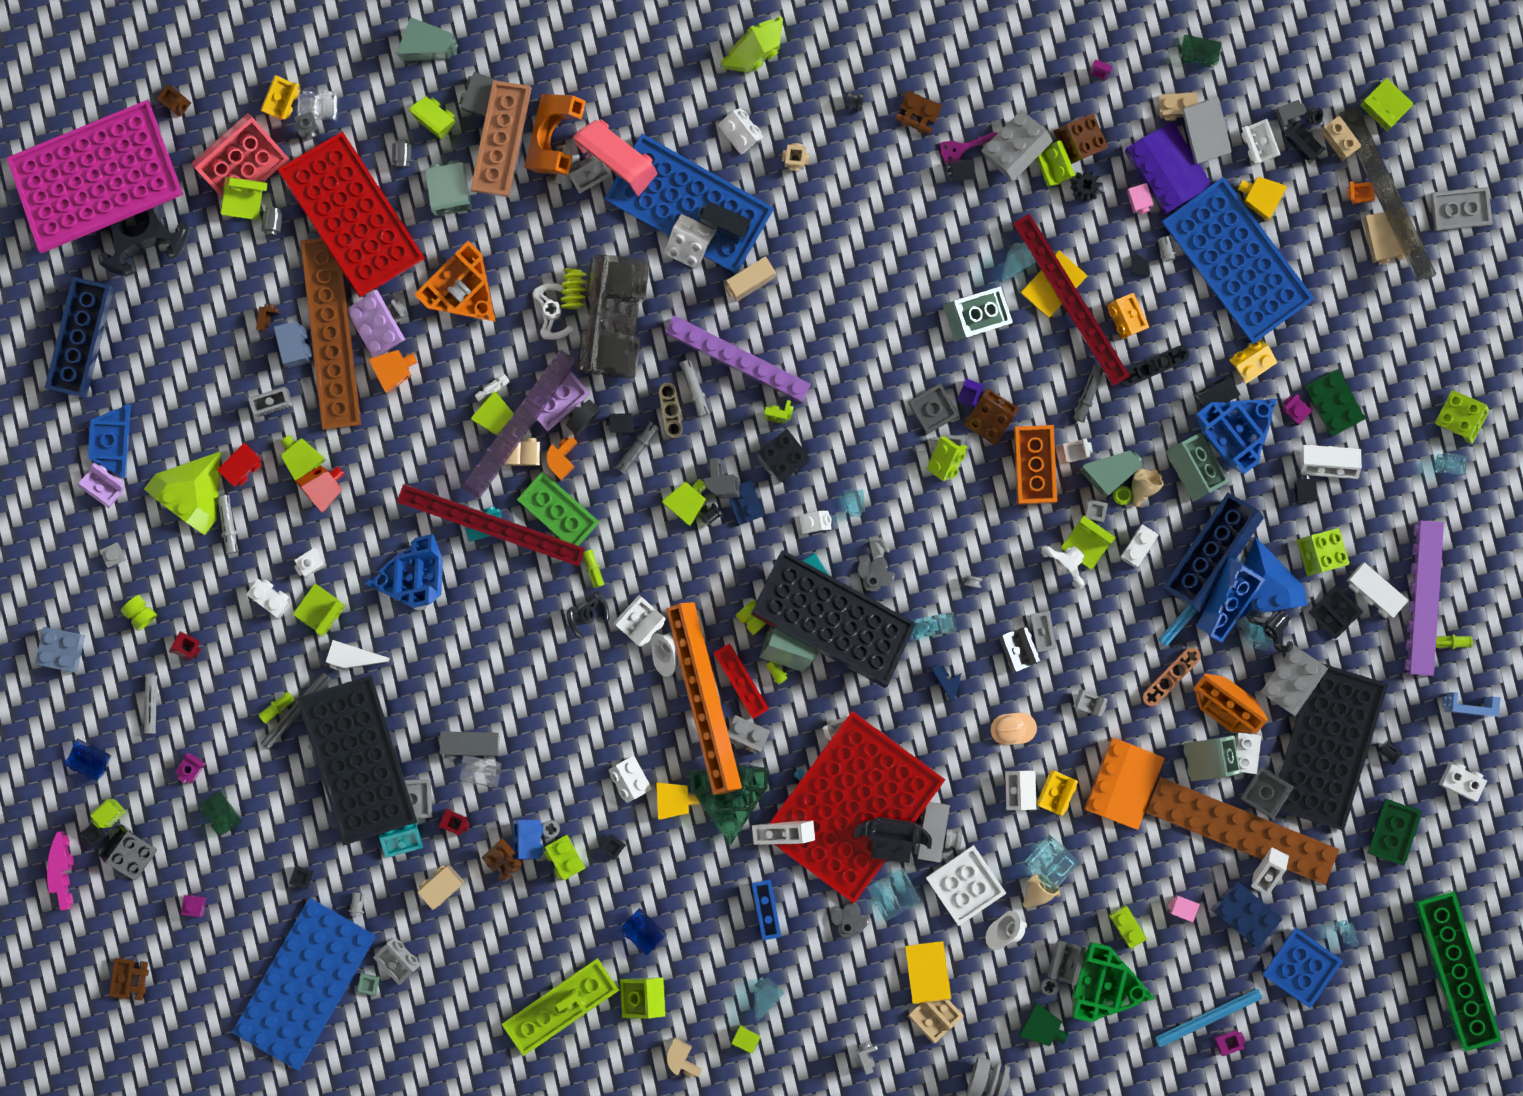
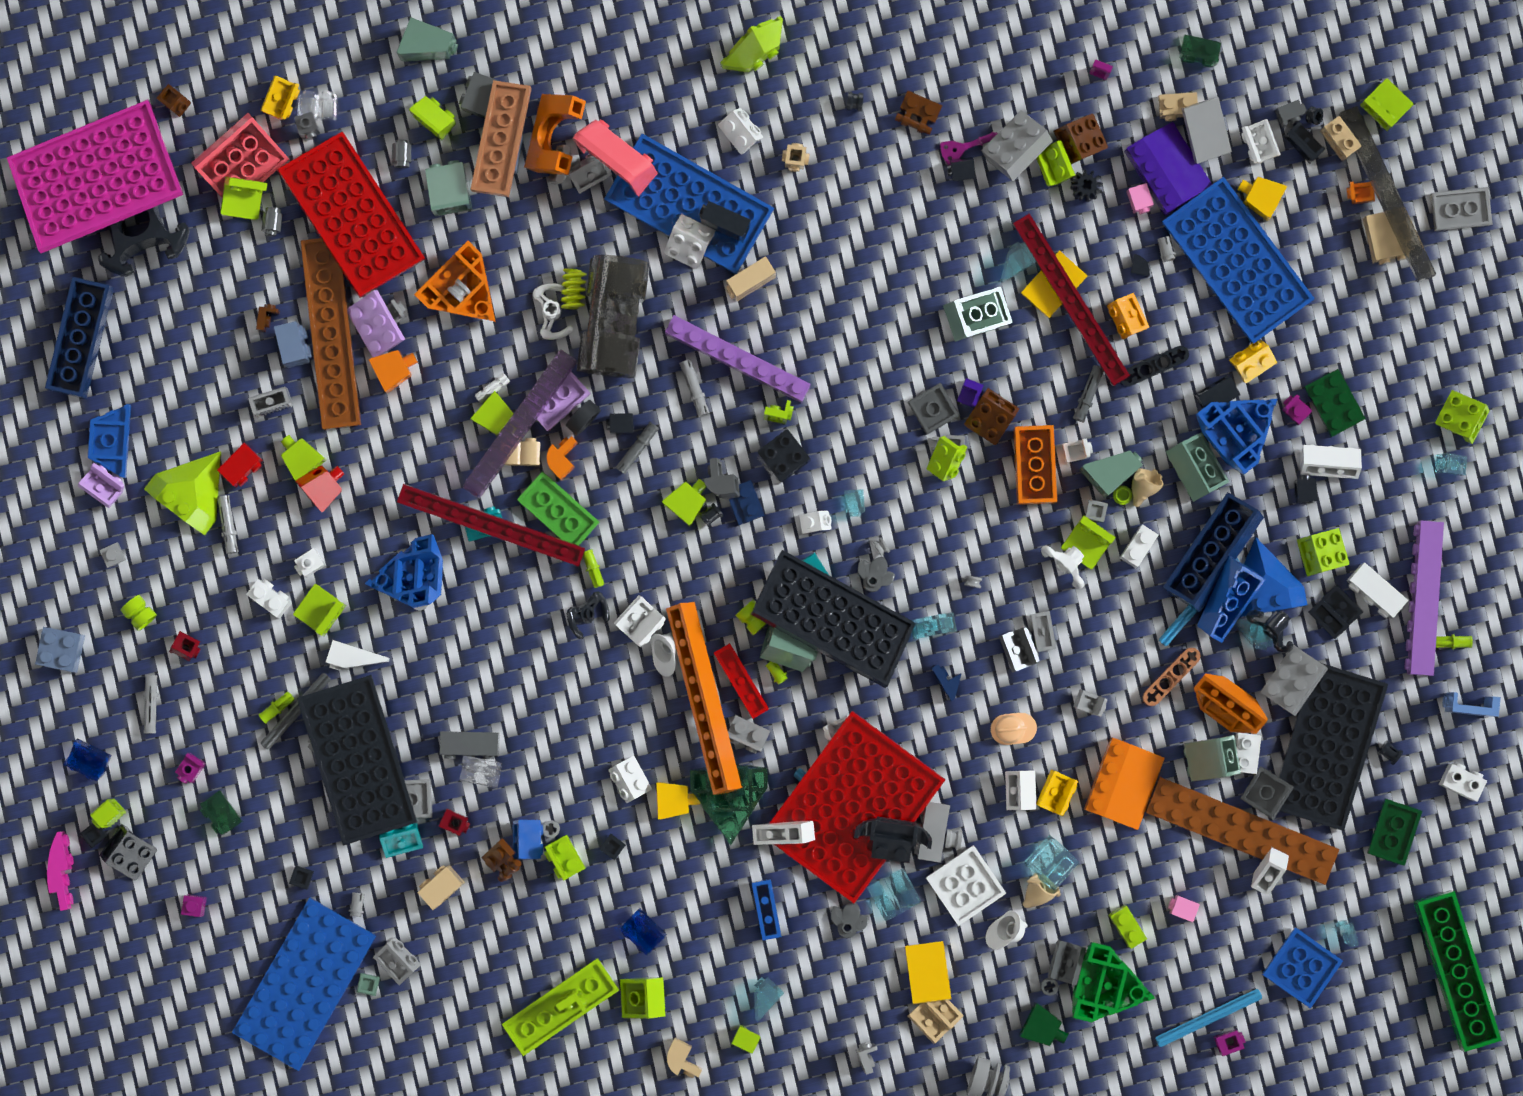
reddish brown plate [109,957,149,1001] -> none
dark tan beam [659,383,683,439] -> none
dark blue brick [1211,881,1283,949] -> none

